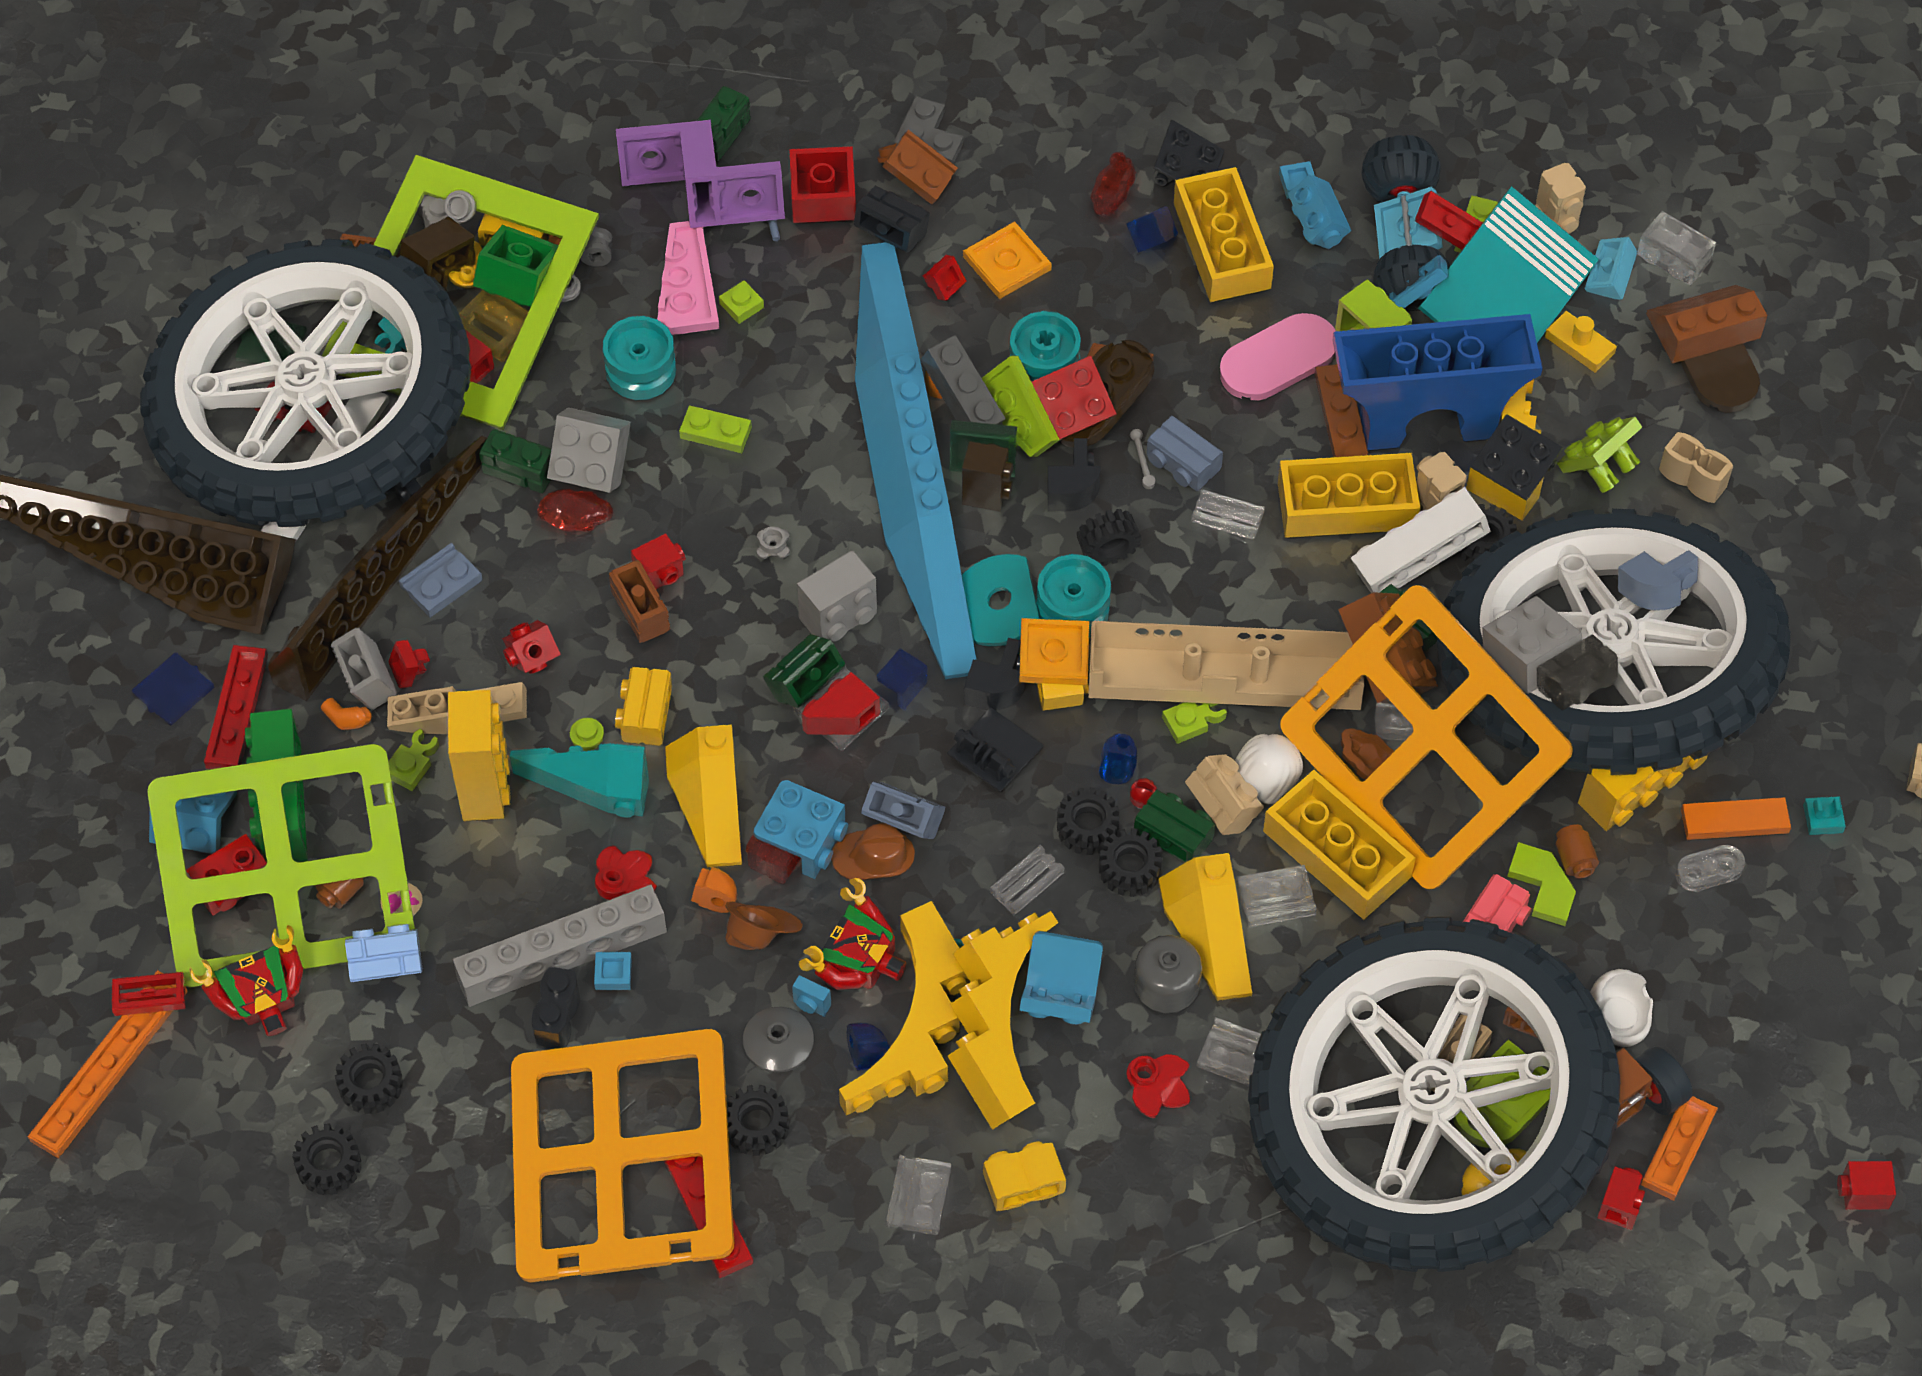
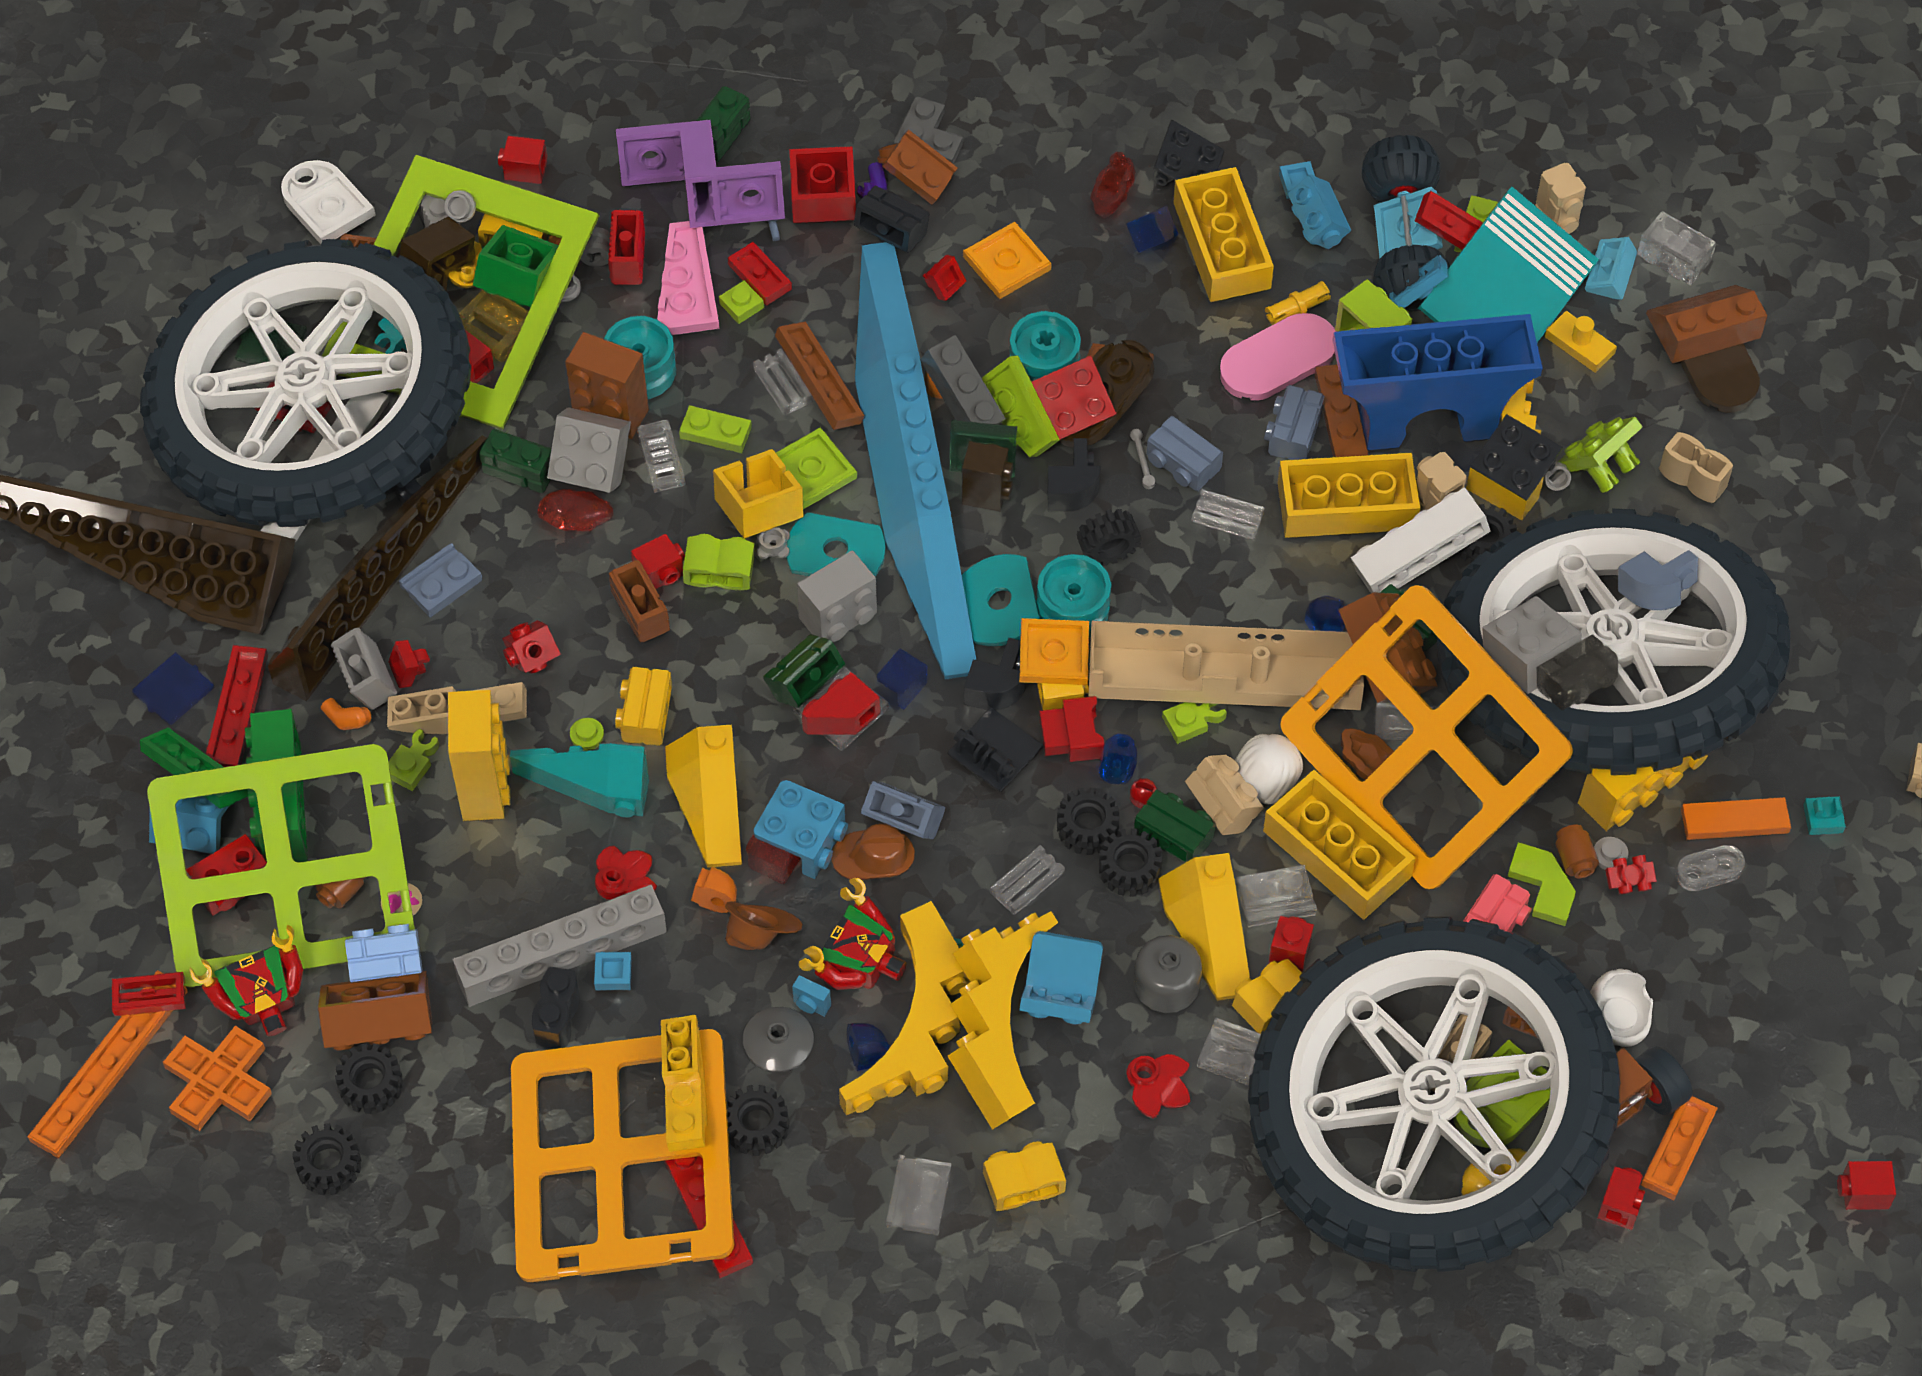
none -> green plate [139,727,248,809]
none -> orange plate [163,1026,272,1131]
none -> white plate [281,160,376,244]
none -> dark orange slope [318,971,432,1050]
none -> red brick [498,136,548,184]
none -> dark orange brick [565,332,649,439]
none -> red brick [608,210,645,285]
none -> clear slope [637,420,686,493]
none -> yellow slope [661,1015,707,1152]
none -> lime brick [683,534,754,590]
none -> yellow piece [713,449,803,539]
none -> red plate [728,242,792,306]
none -> clear tile [753,348,813,415]
none -> dark orange plate [775,321,865,430]
none -> lime plate [776,427,857,509]
none -> teal piece [787,512,885,576]
none -> dark purple arm [857,162,888,199]
none -> red piece [1039,696,1104,762]
none -> yellow brick [1232,959,1302,1035]
none -> sand blue brick [1264,385,1325,460]
none -> yellow pin [1265,281,1331,325]
none -> red brick [1268,916,1314,973]
none -> clear blue piece [1304,596,1345,632]
none -> light grey hinge [1544,462,1571,491]
none -> light grey plate [1594,837,1628,870]
none -> red piece [1605,855,1657,895]

